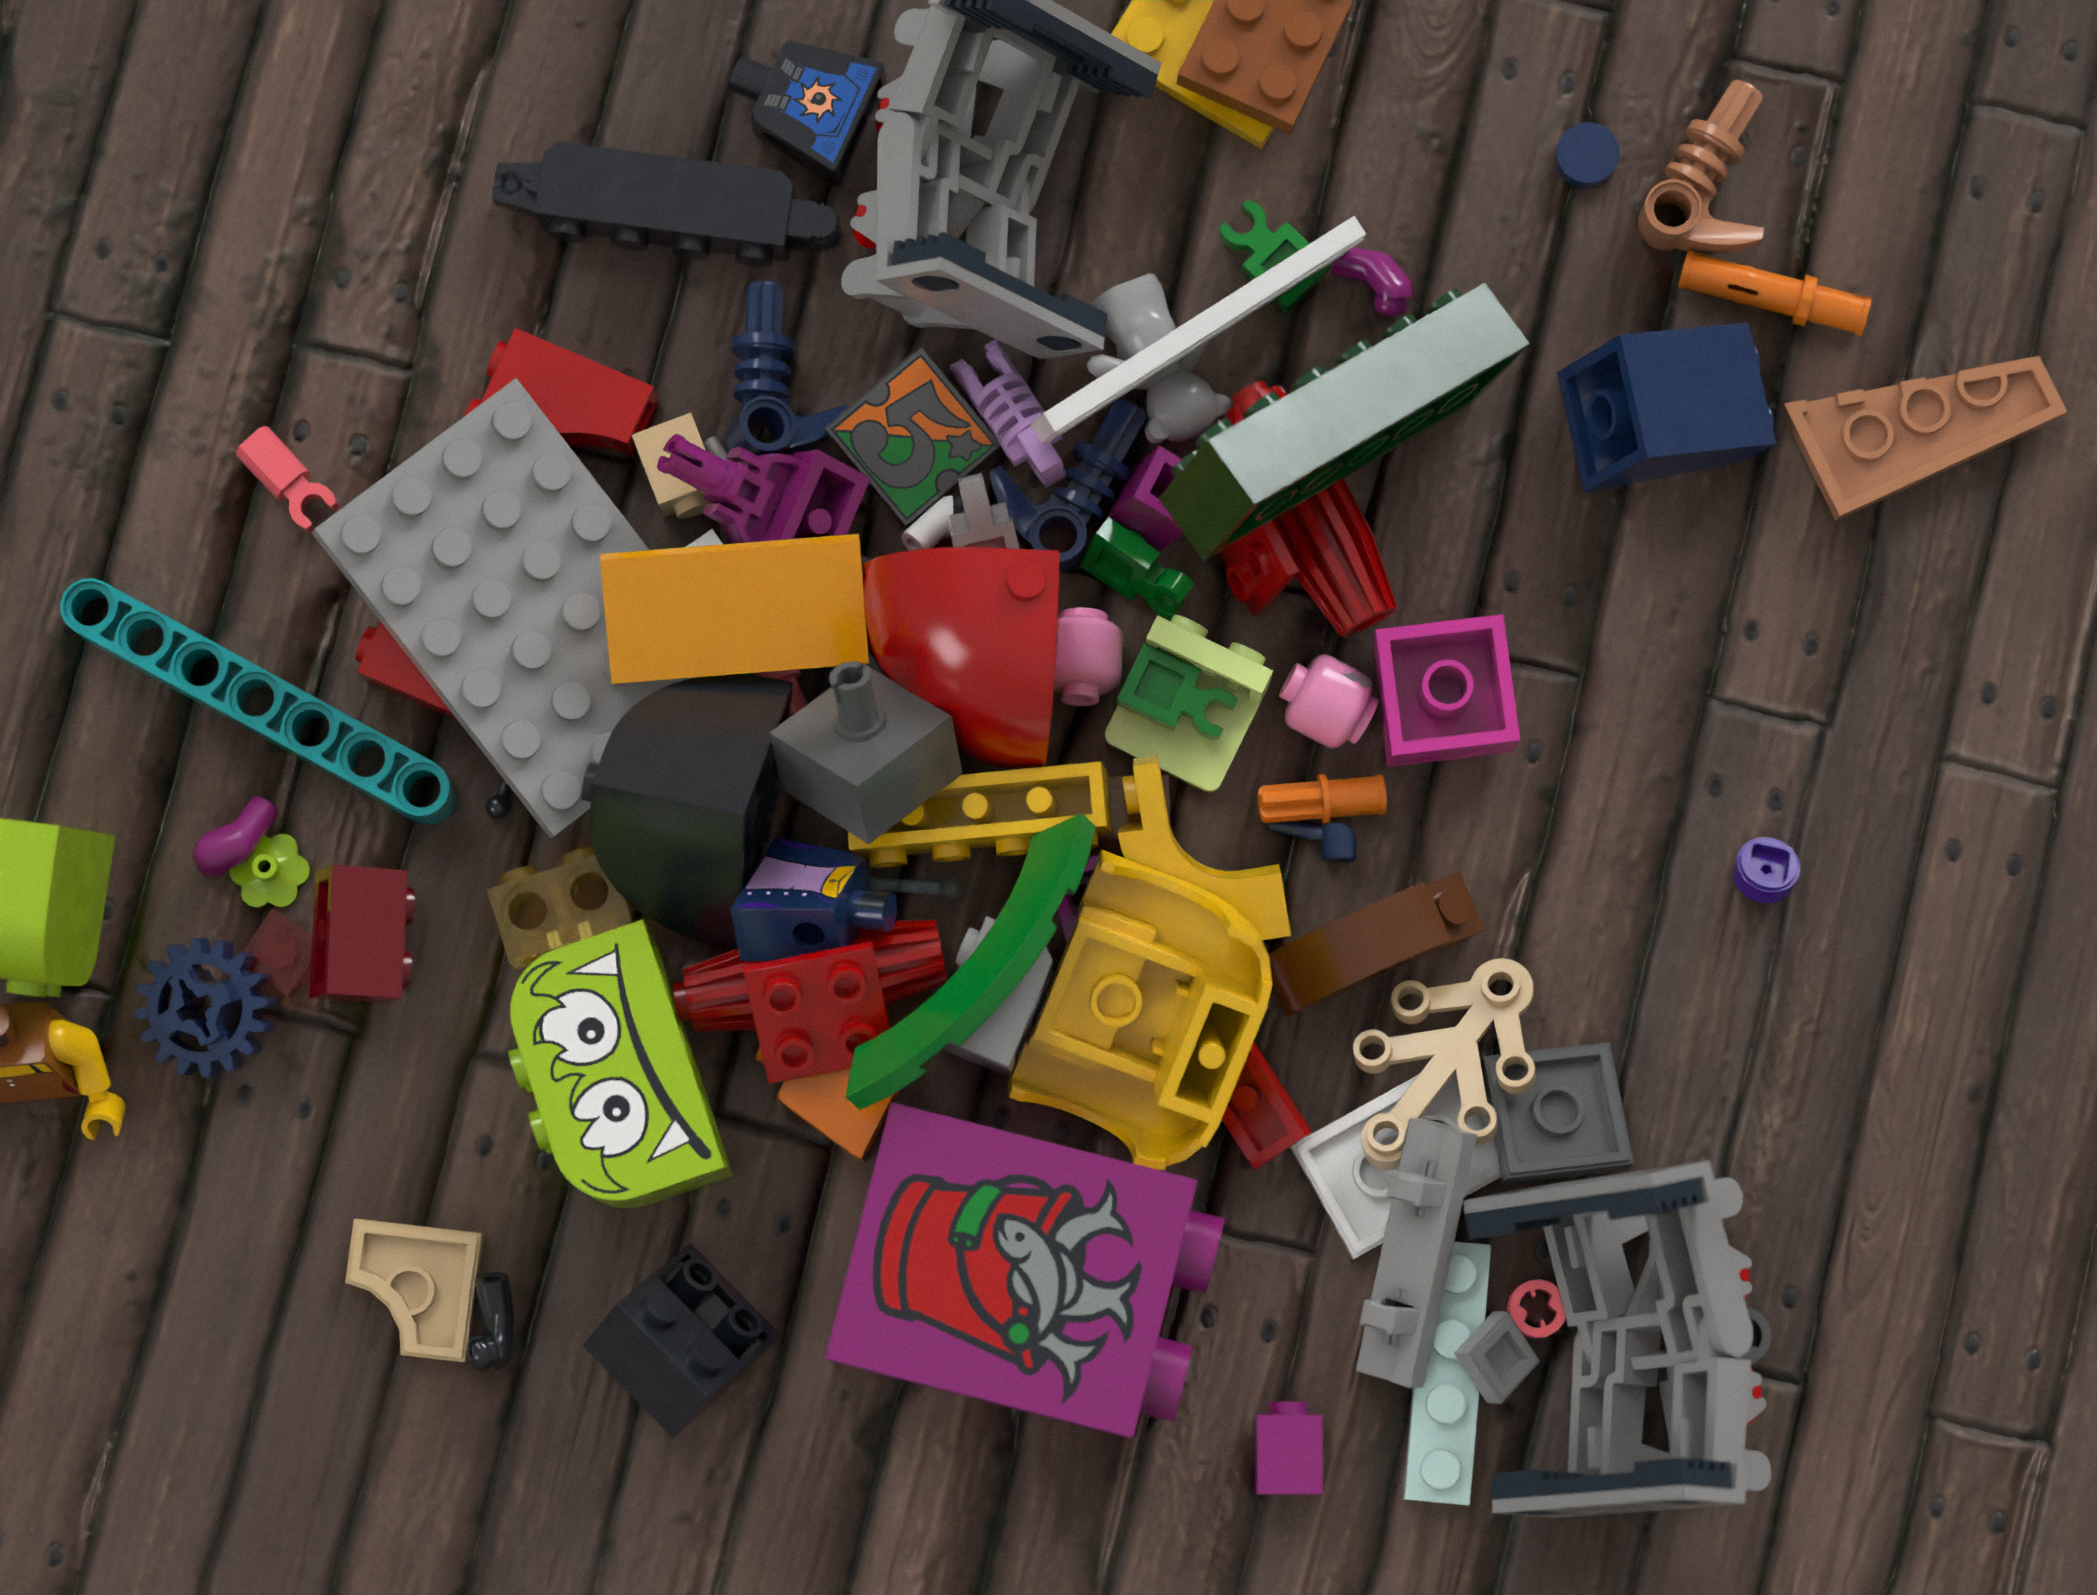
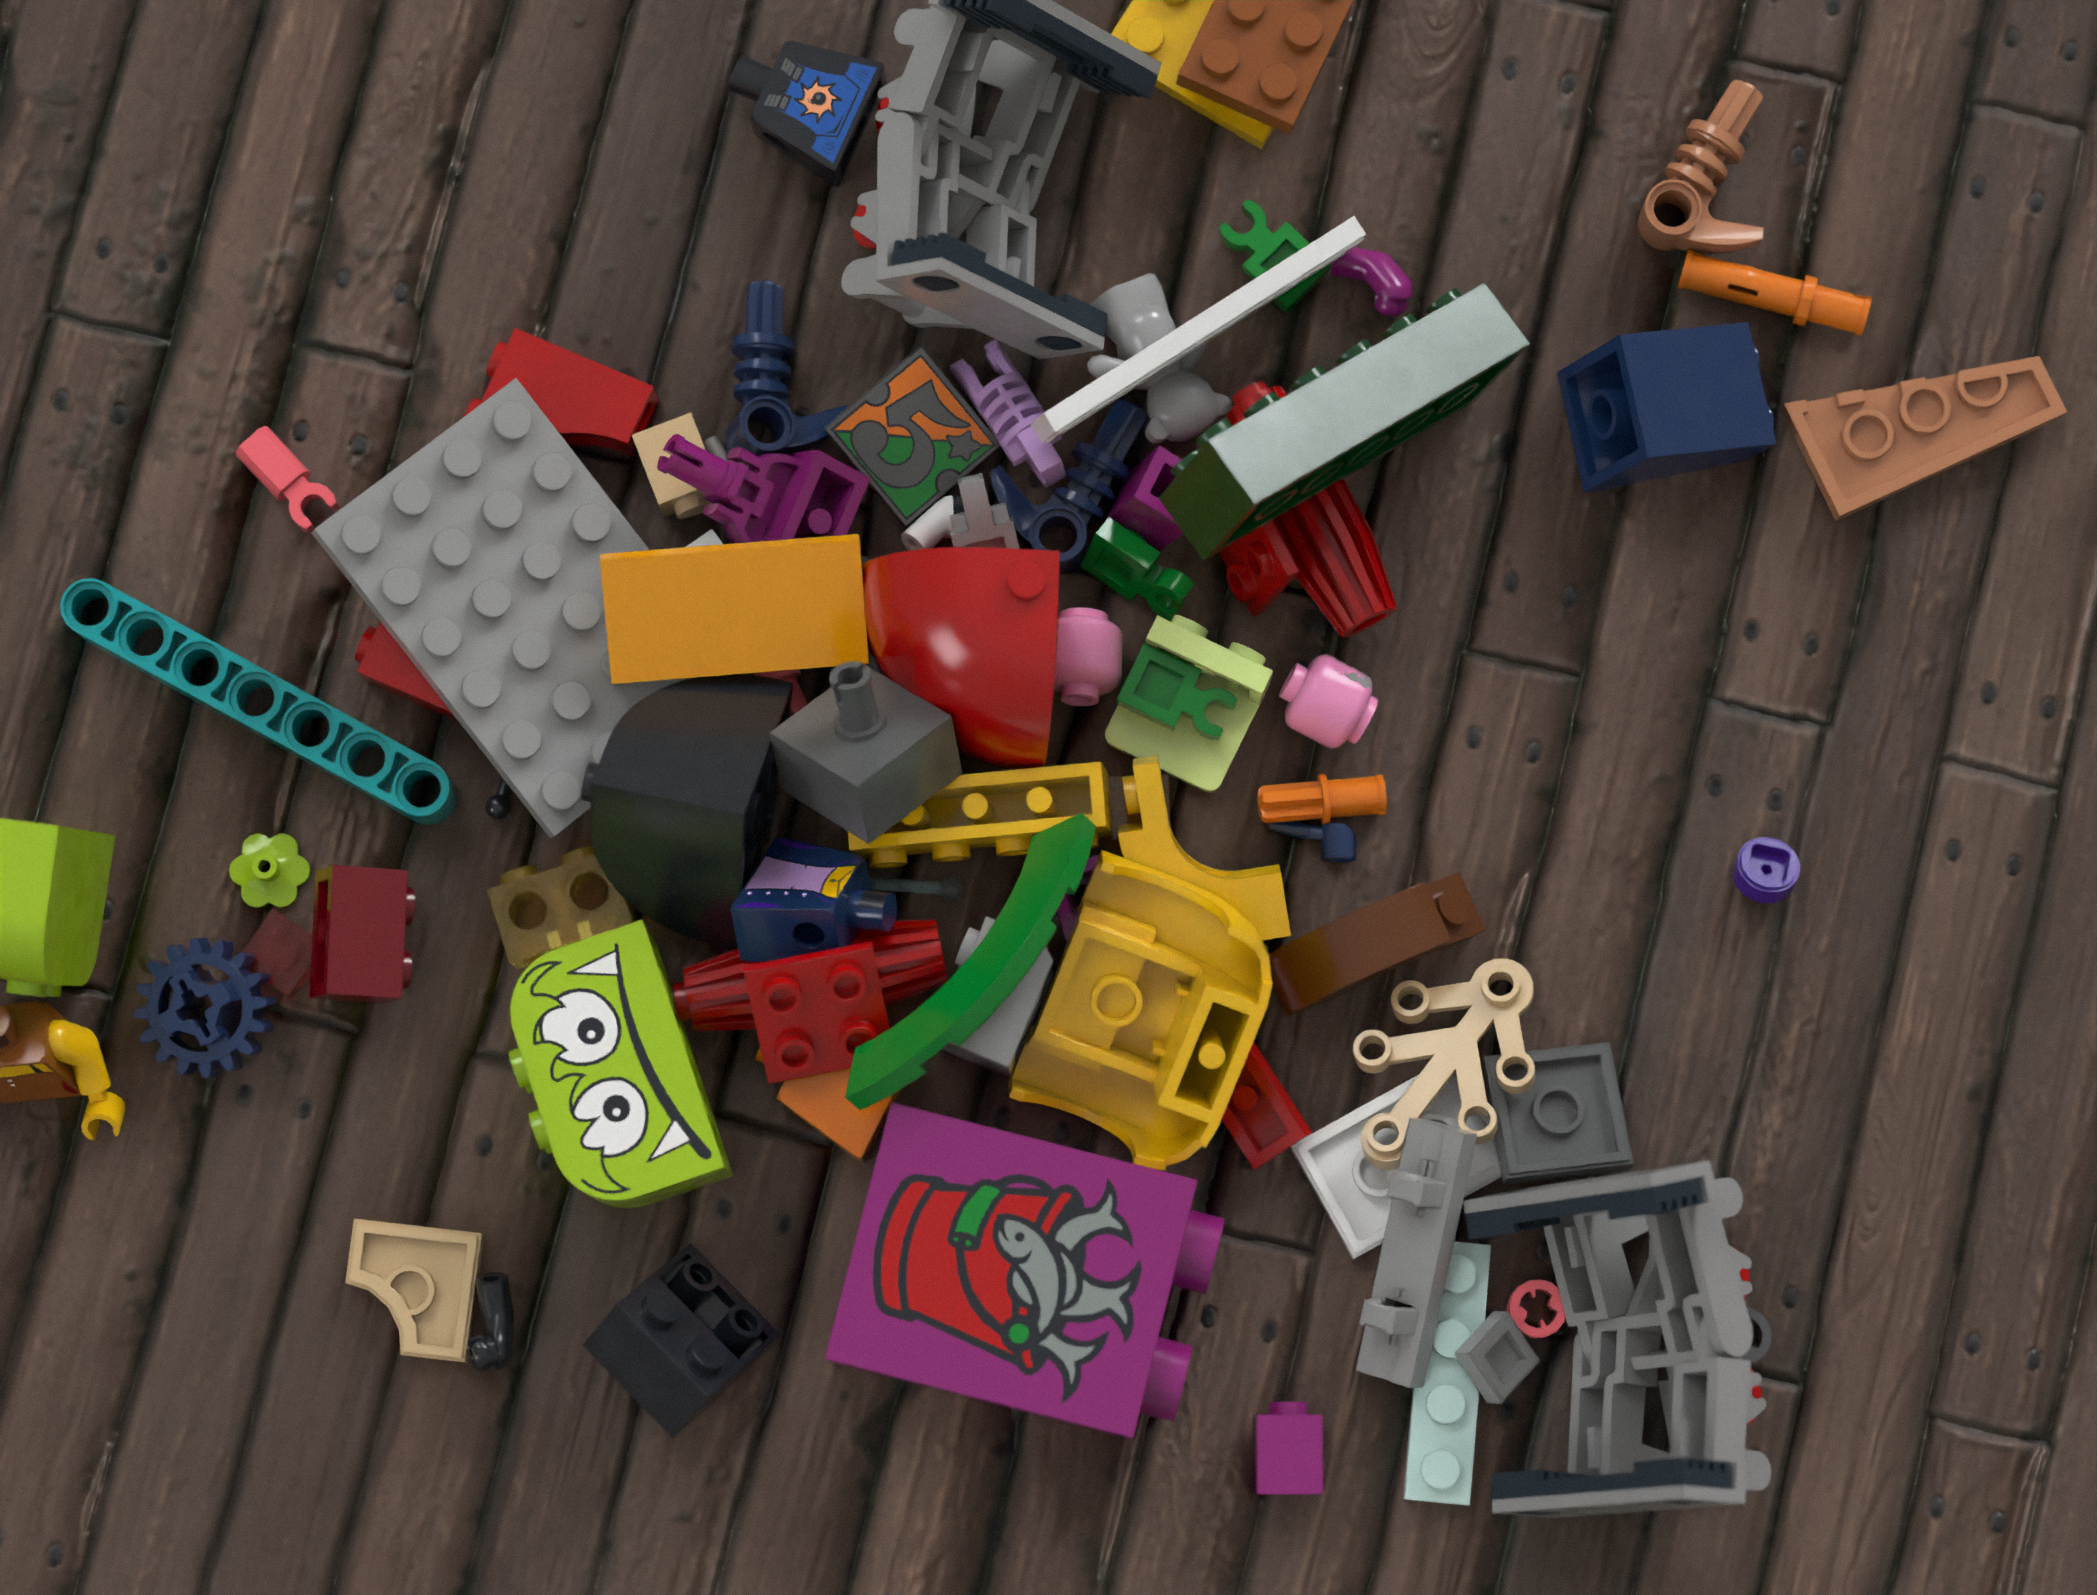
magenta arm [193,796,279,877] -> none
black hinge [492,141,841,267] -> none
dark pink brick [1371,614,1520,767] -> none
dark blue tile [1555,122,1620,189] -> none

